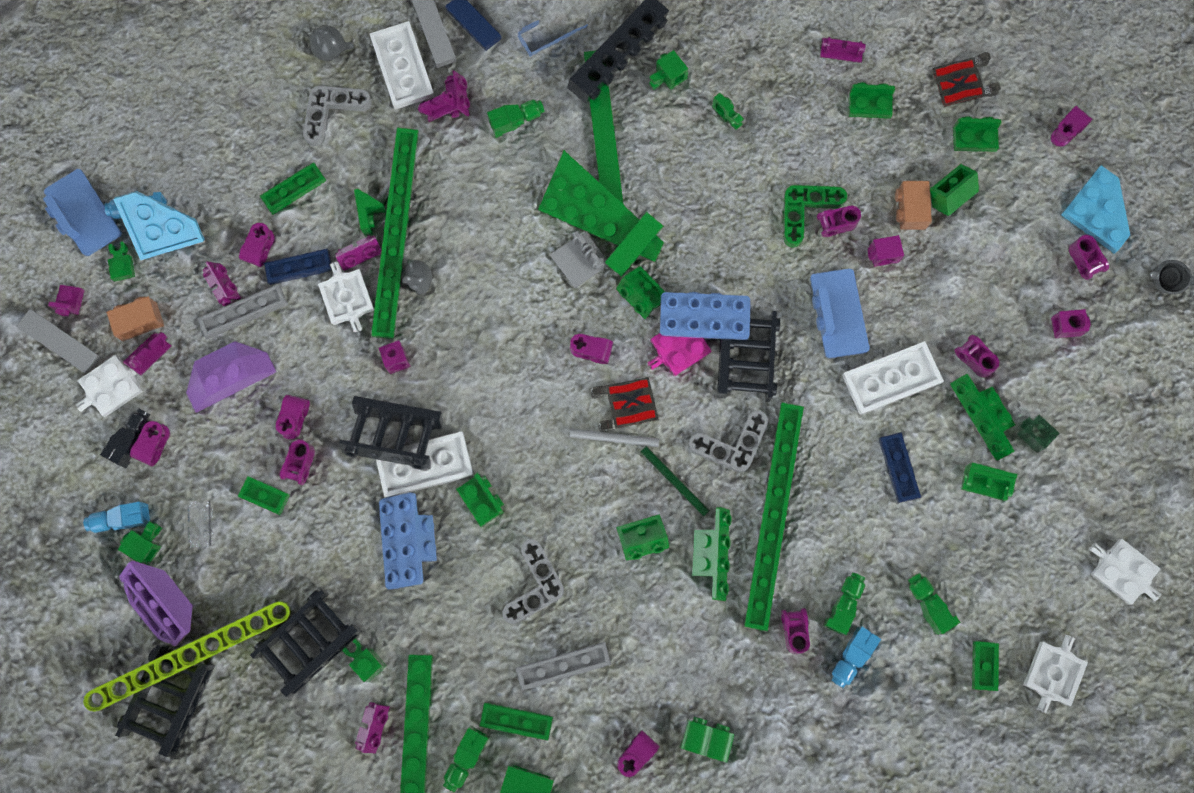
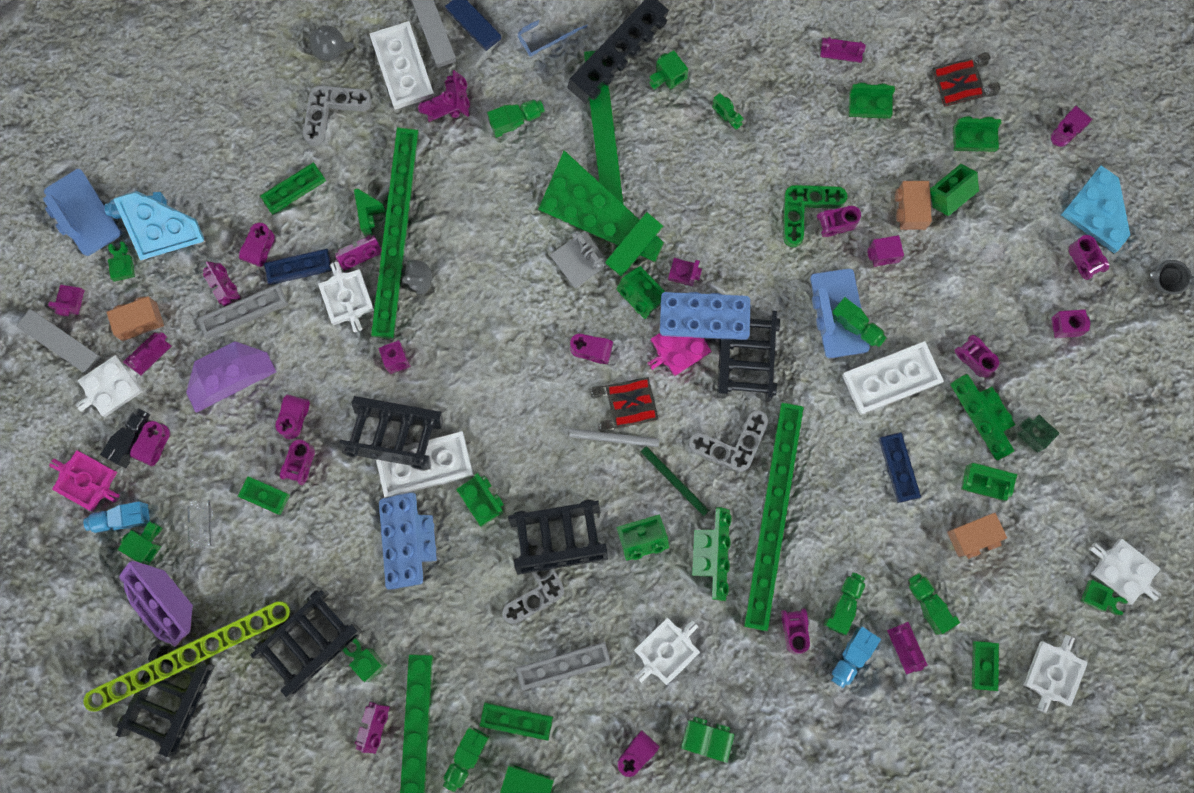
none -> dark pink plate [49,450,120,511]
none -> black fence [508,499,608,575]
none -> white plate [634,618,700,685]
none -> magenta bracket [668,258,703,287]
none -> green piece [832,297,887,348]
none -> magenta hinge [887,622,928,675]
none -> nougat brick [947,513,1007,559]
none -> green plate [1080,580,1128,615]

